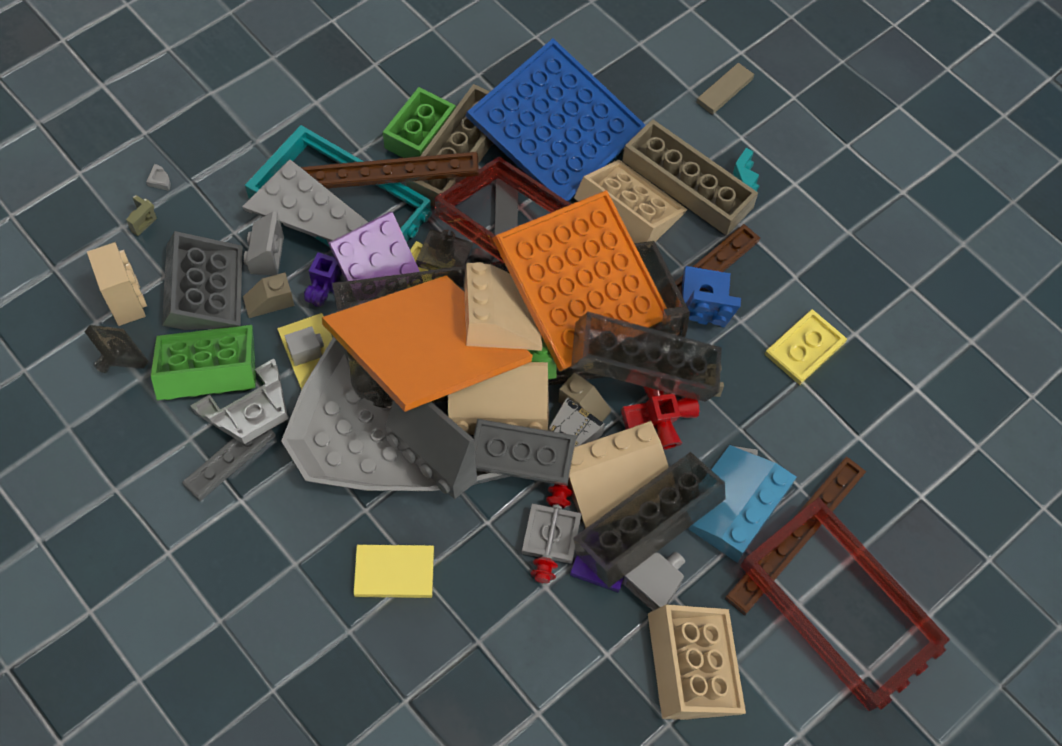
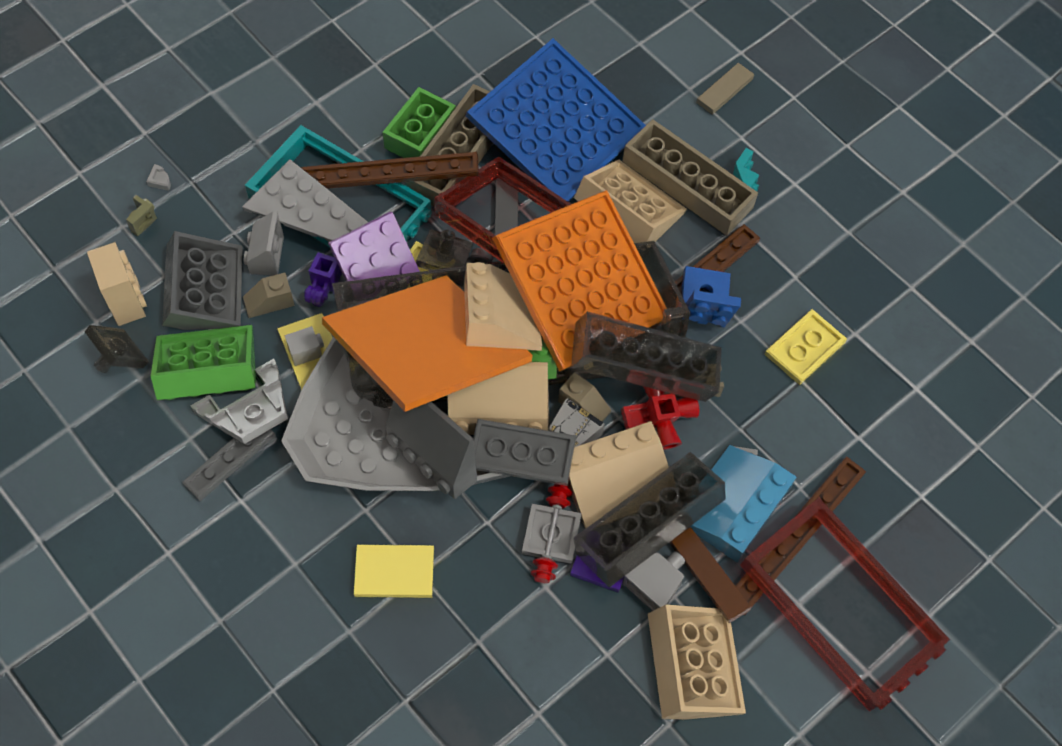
none -> reddish brown tile [670,527,751,623]

